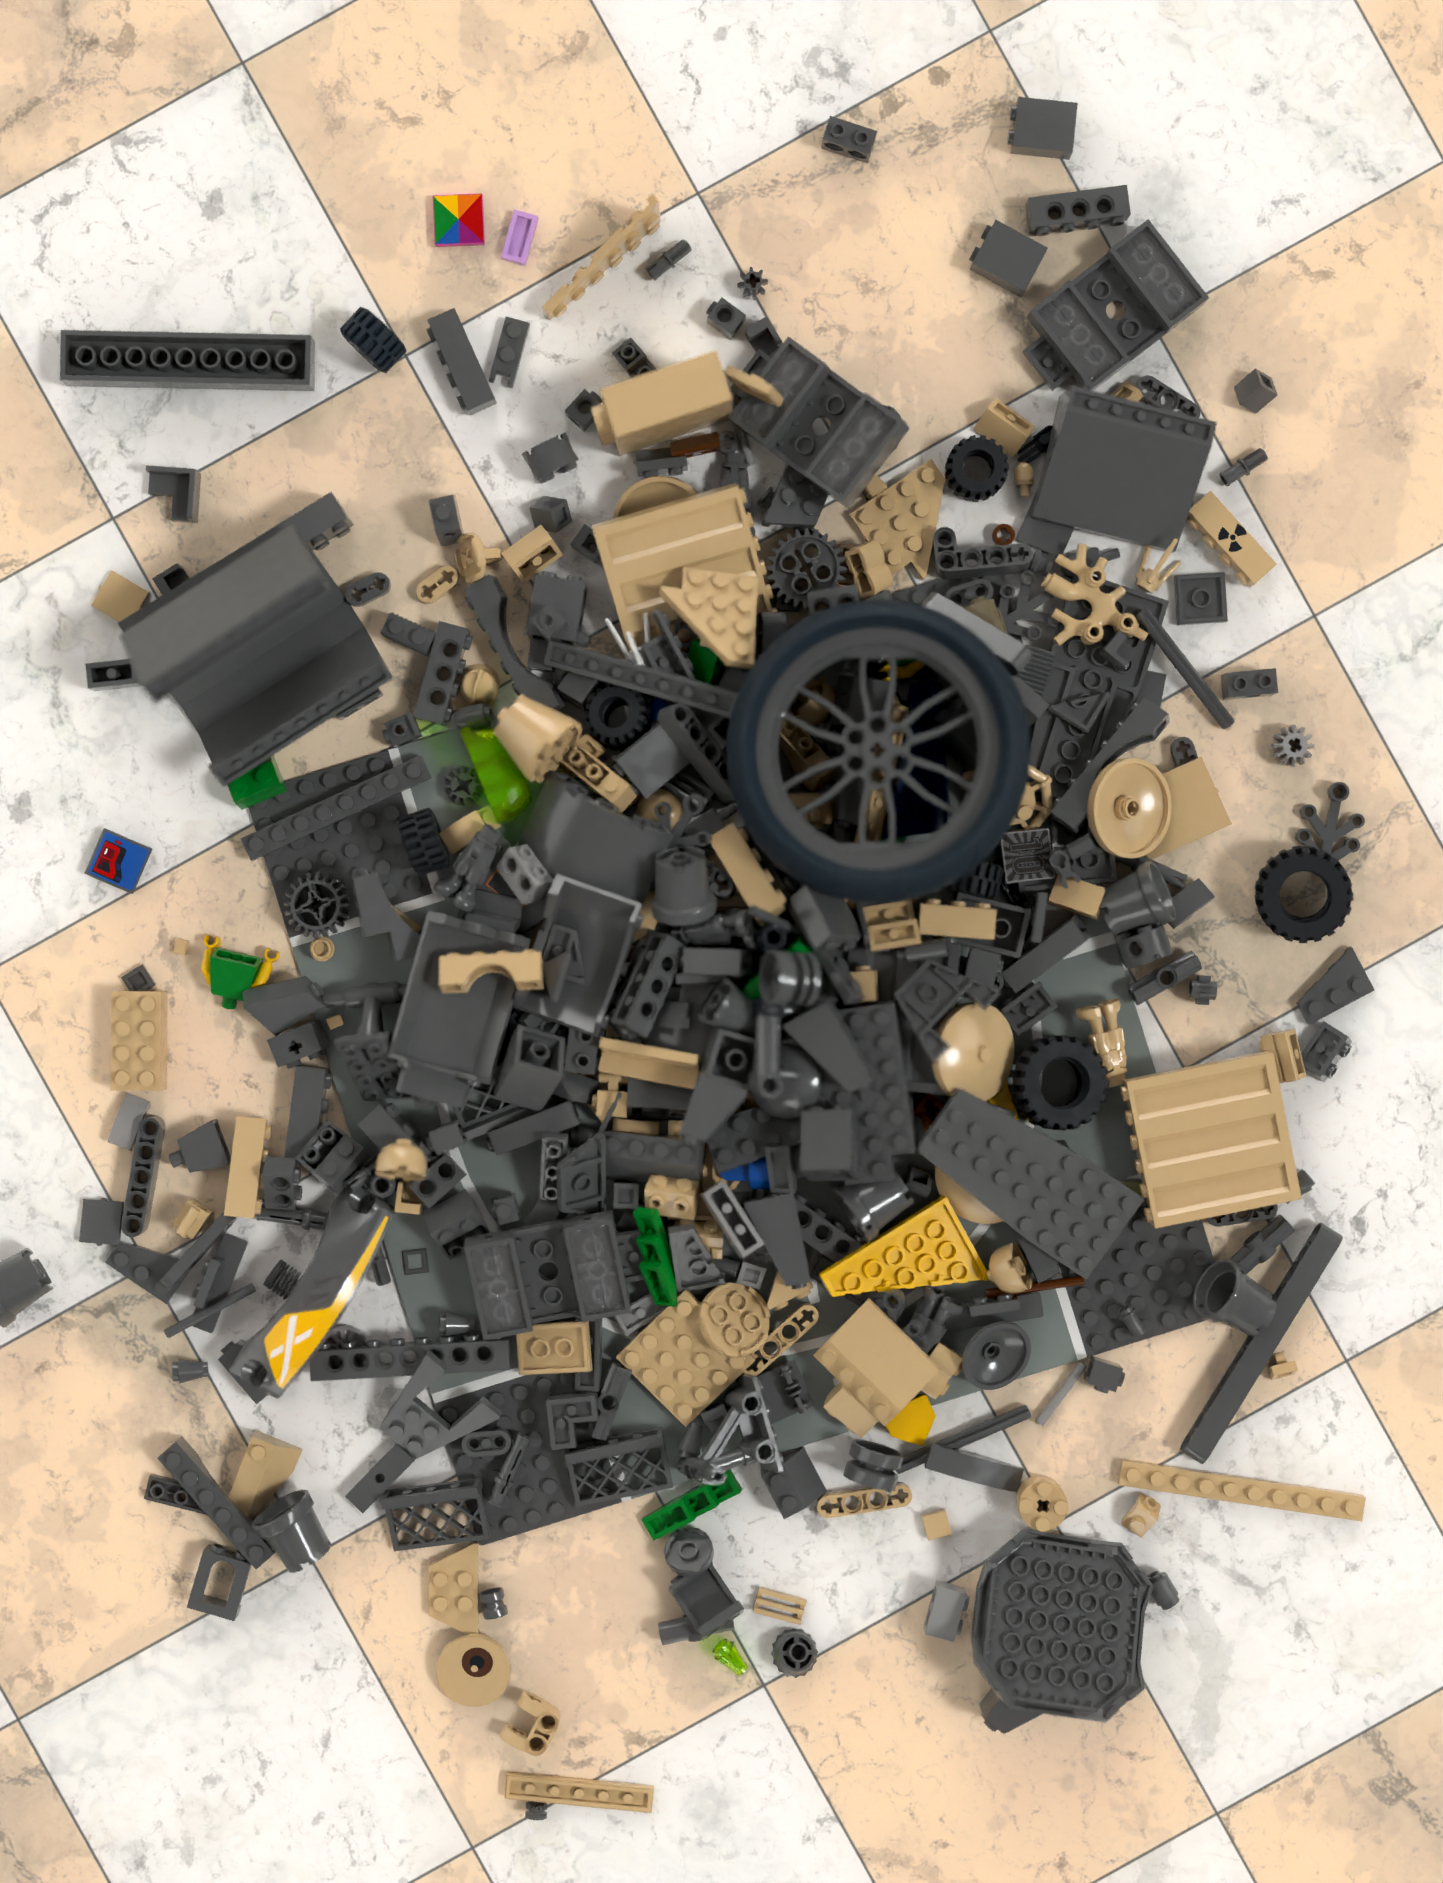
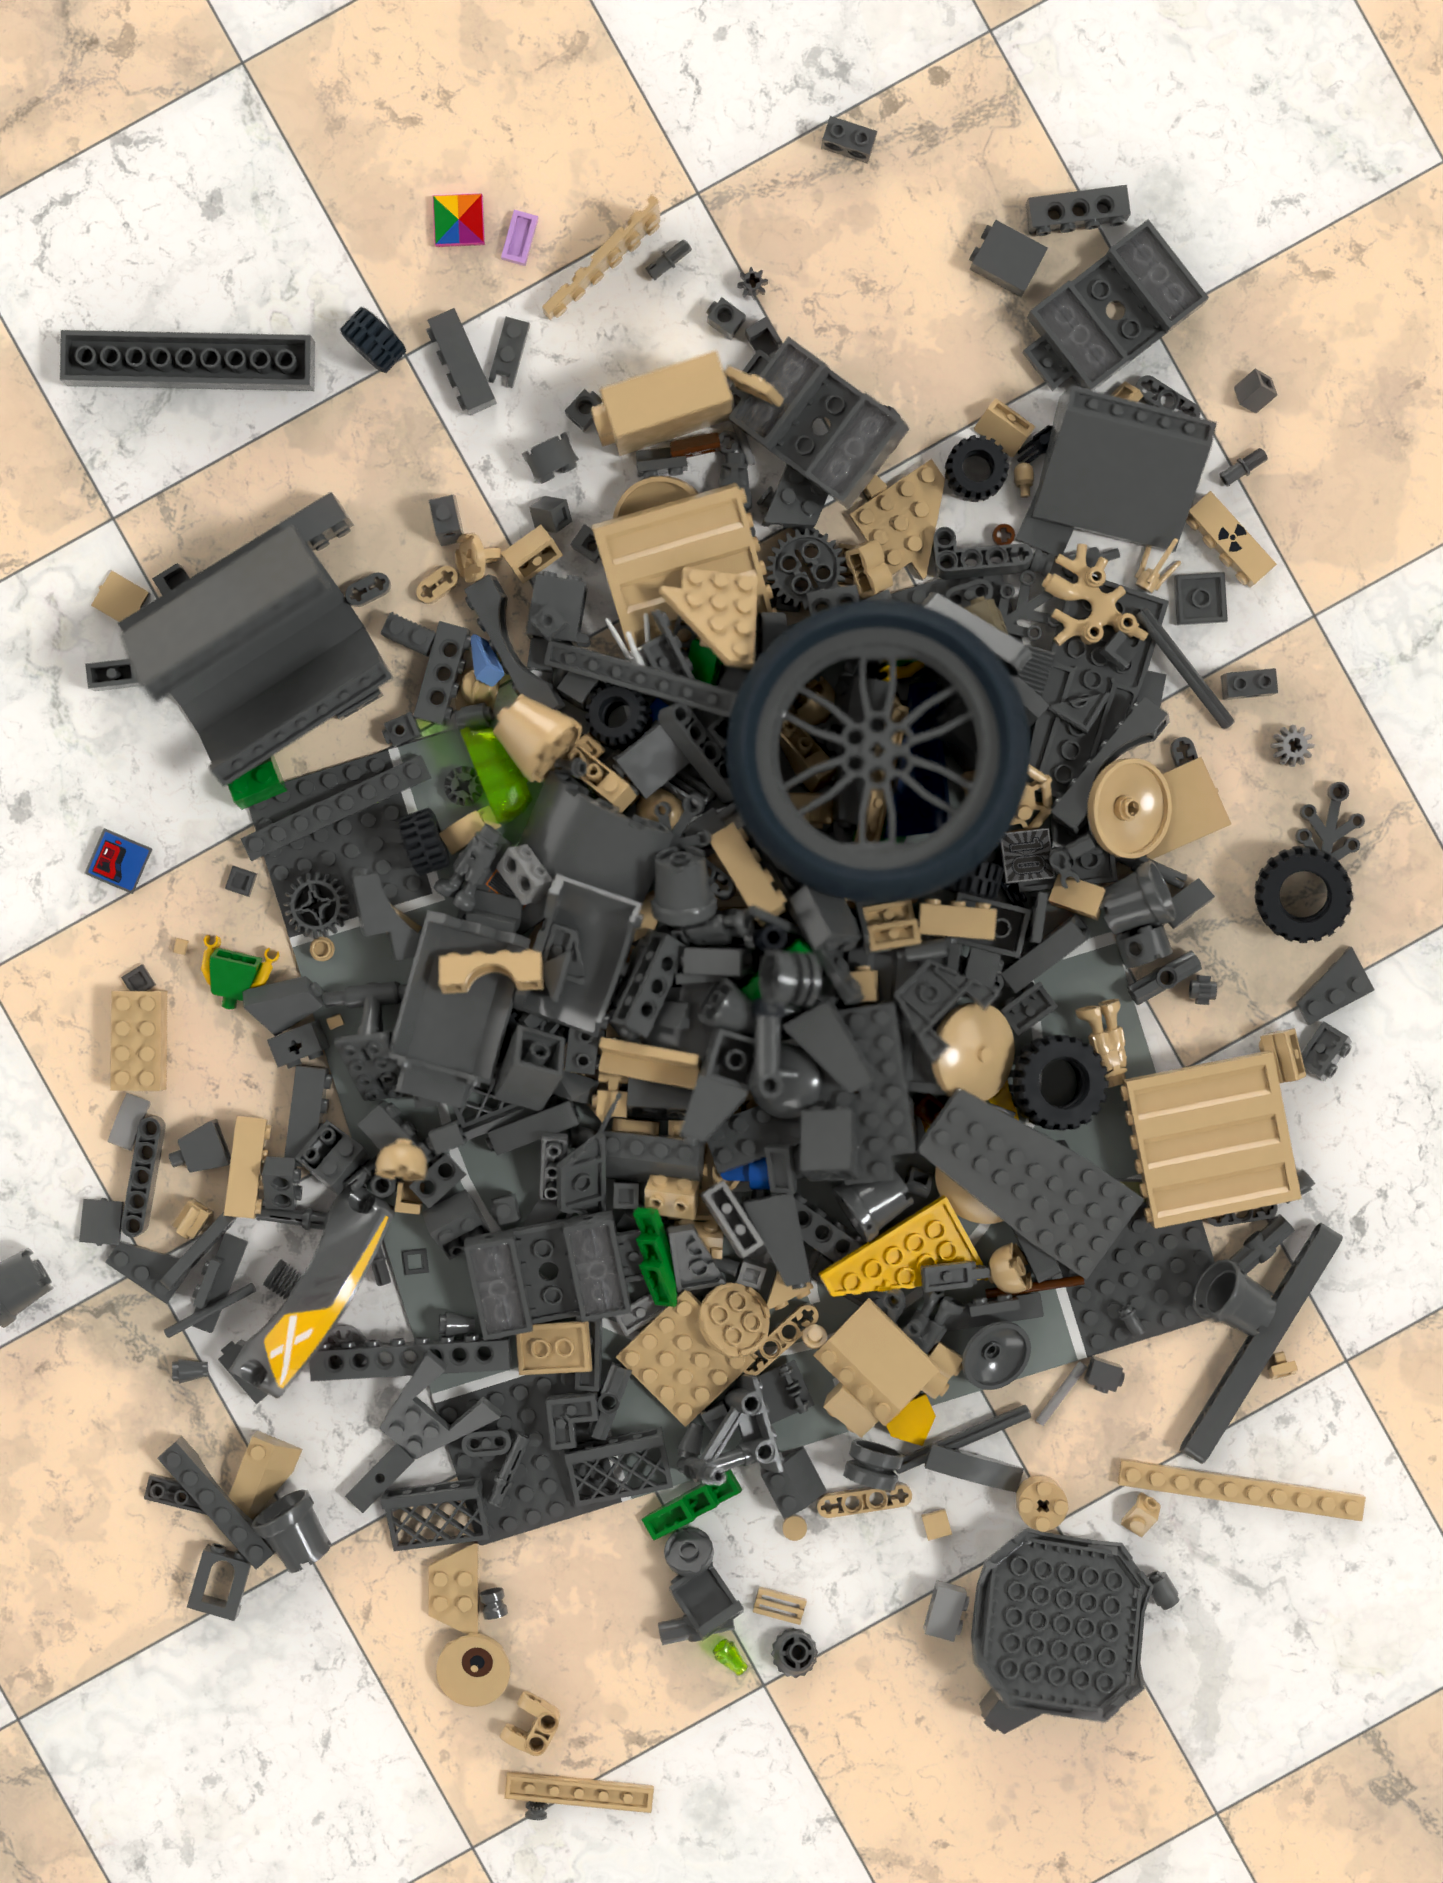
dark grey panel [146,465,201,523] -> none
dark grey slope [612,338,657,378] -> none
dark grey brick [1007,97,1078,160] -> none
none -> dark grey tile [225,866,257,897]
none -> medium blue slope [471,634,505,687]
none -> dark grey pin [554,758,587,778]
none -> tan tile [782,1514,807,1541]
none -> tan plate [802,1324,827,1349]
none -> dark grey hinge [921,1260,990,1292]

